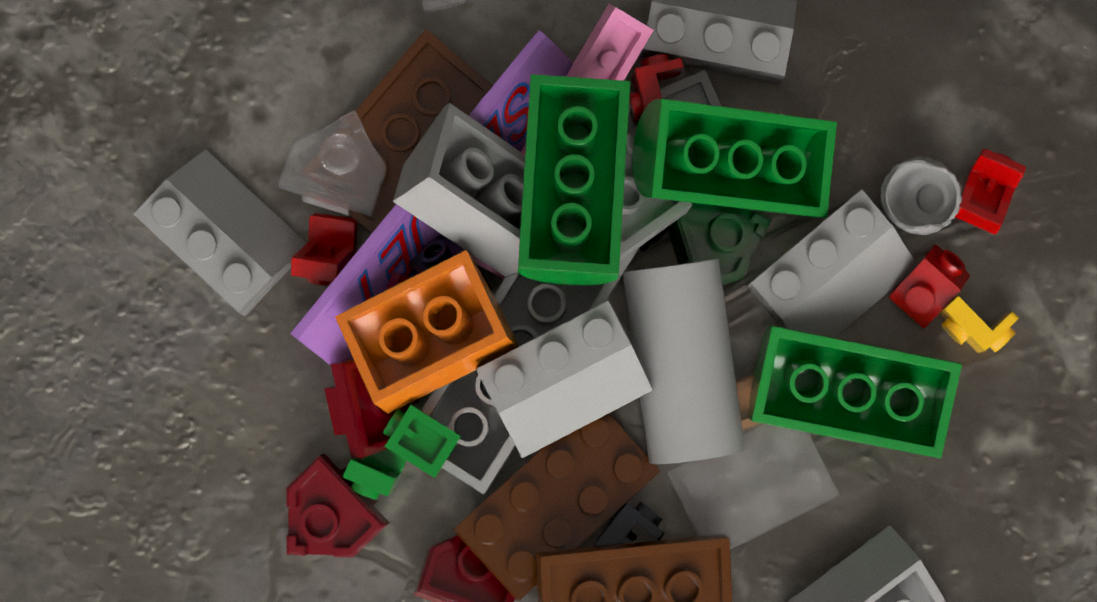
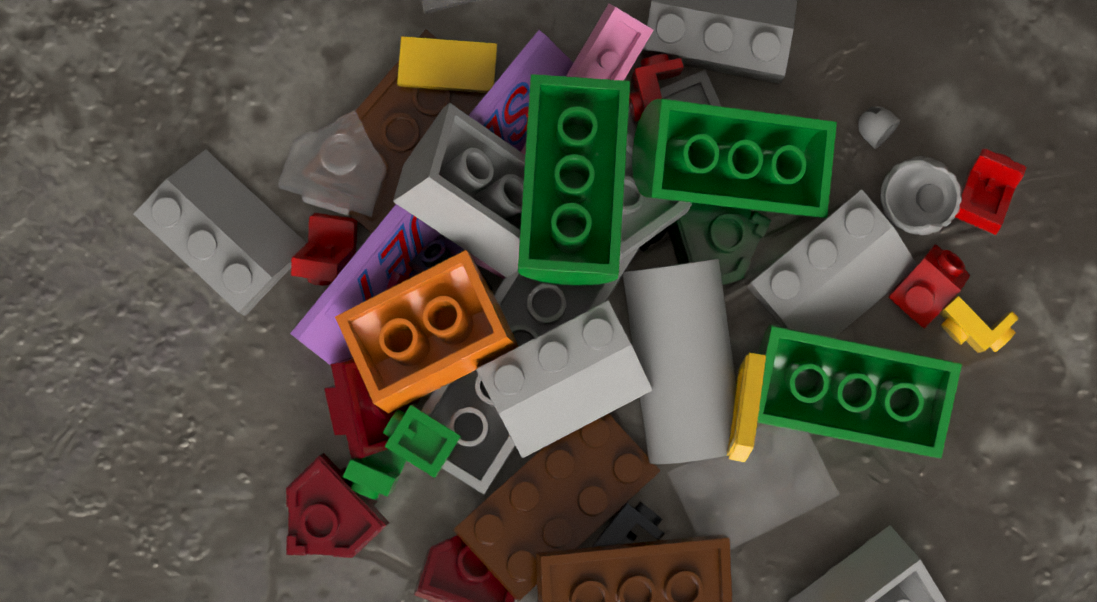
none -> yellow tile [397,36,497,93]
none -> yellow tile [727,352,766,462]
none -> light grey hinge [858,106,900,149]

